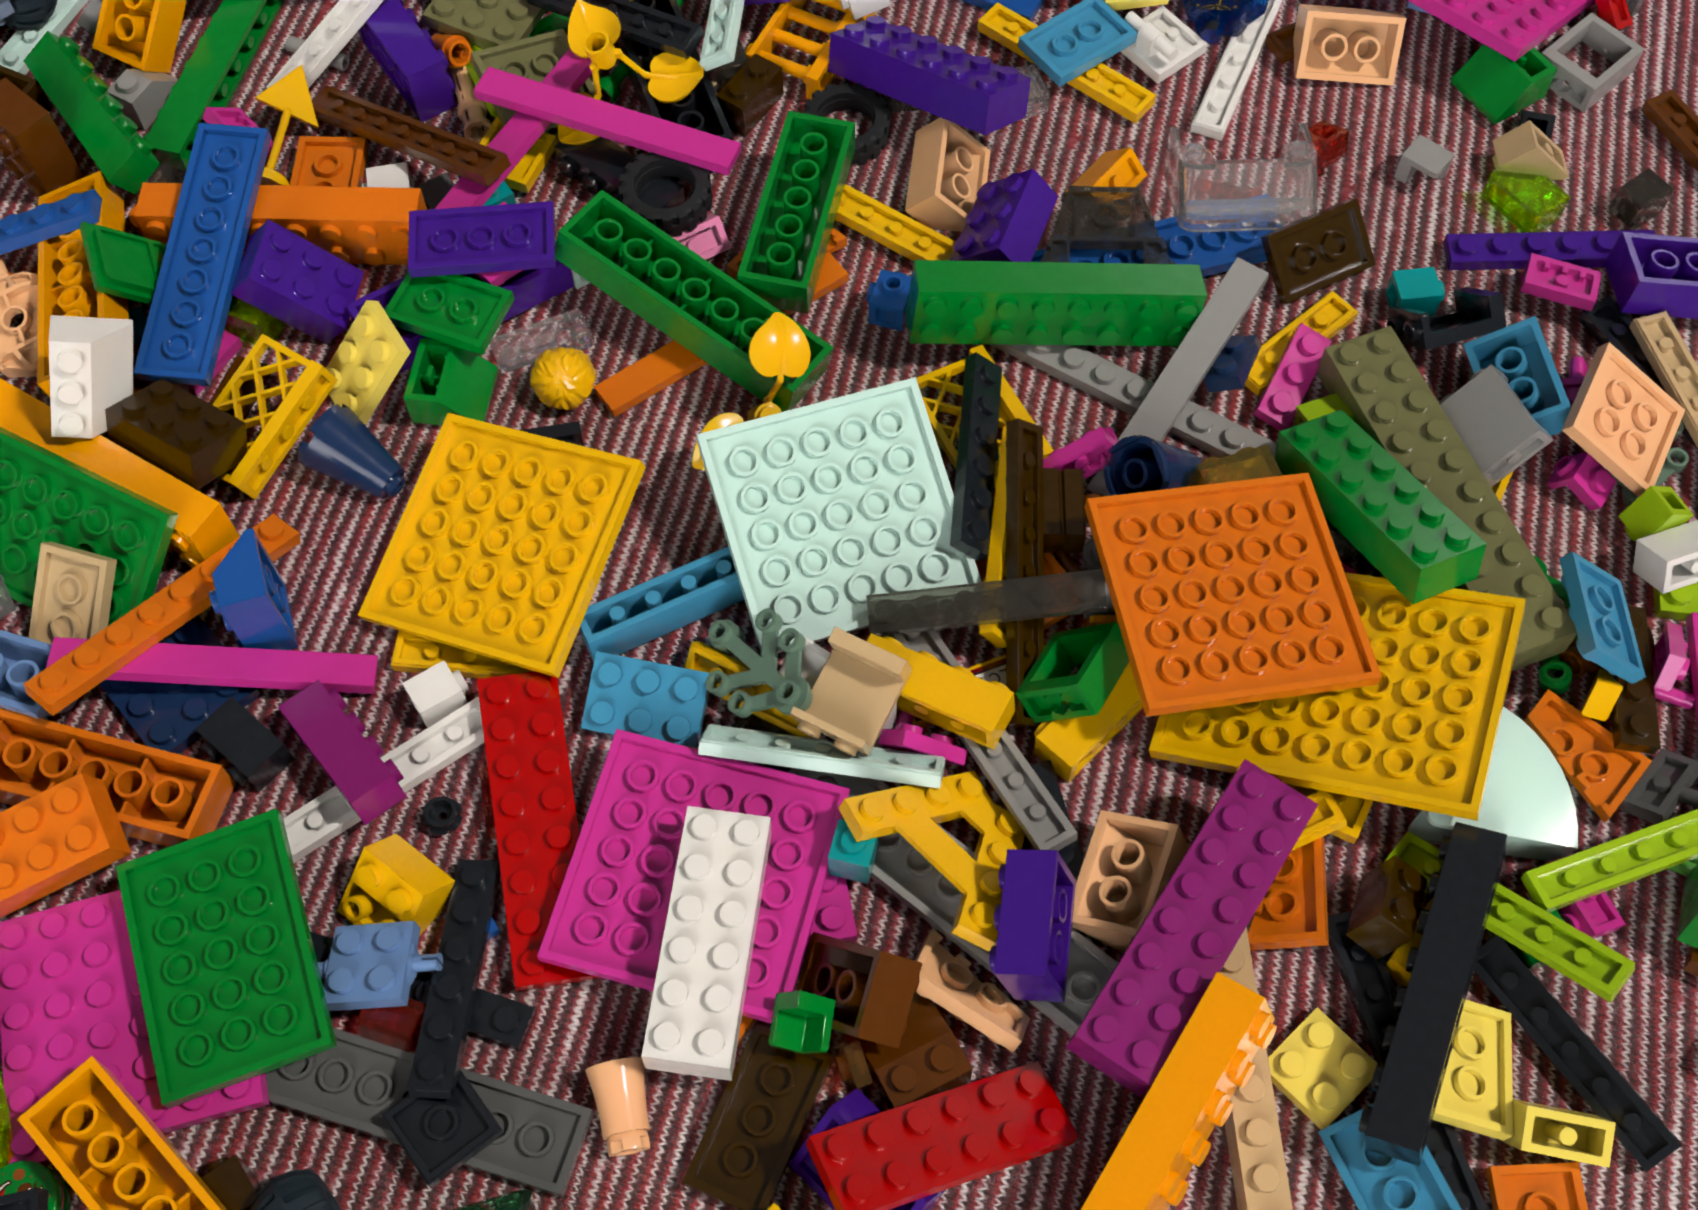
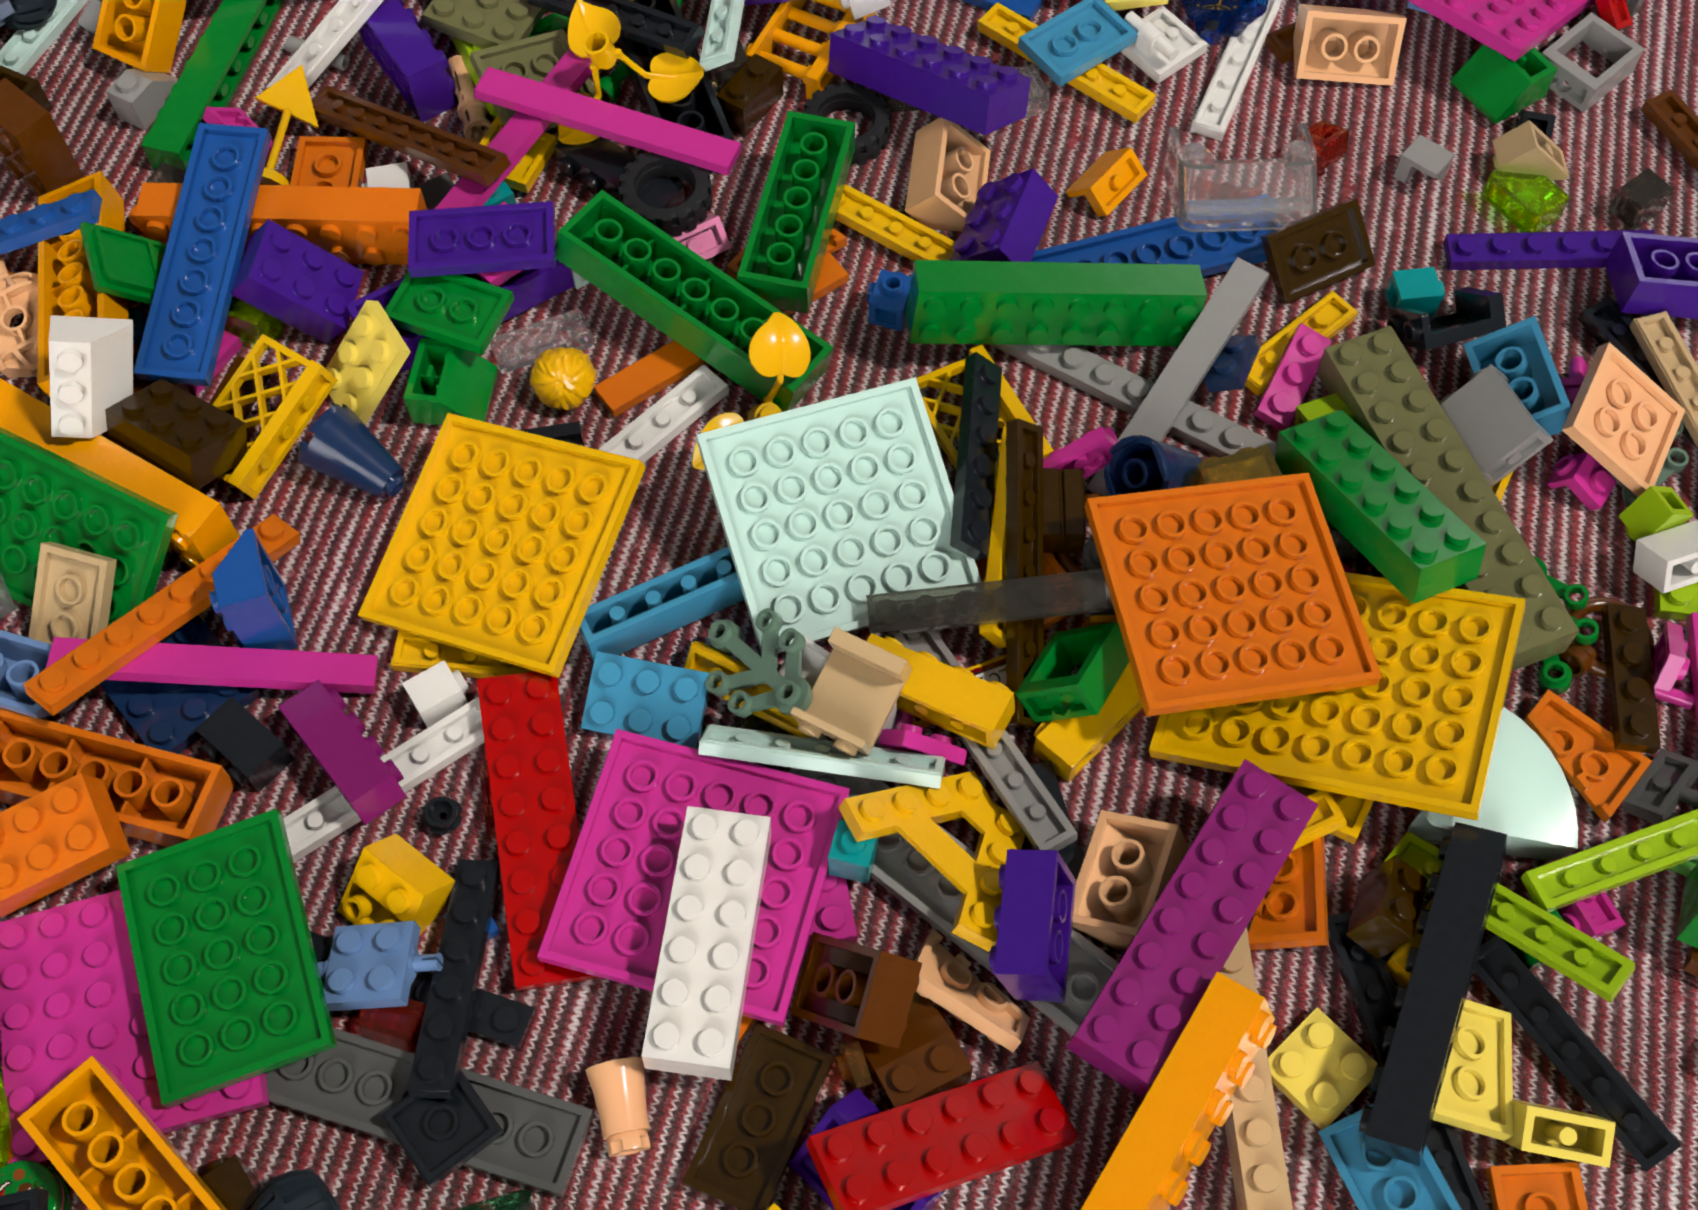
green brick [23,31,160,194] -> none
orange cone [431,34,472,68] -> none
green panel [769,990,836,1054] -> none
clear smoke wing [1040,186,1175,264] -> none
dark pink bracket [1520,253,1602,312] -> none
dark azure plate [1559,551,1646,684] -> none
yellow slope [1581,669,1623,722] -> none
none -> white plate [598,364,729,463]

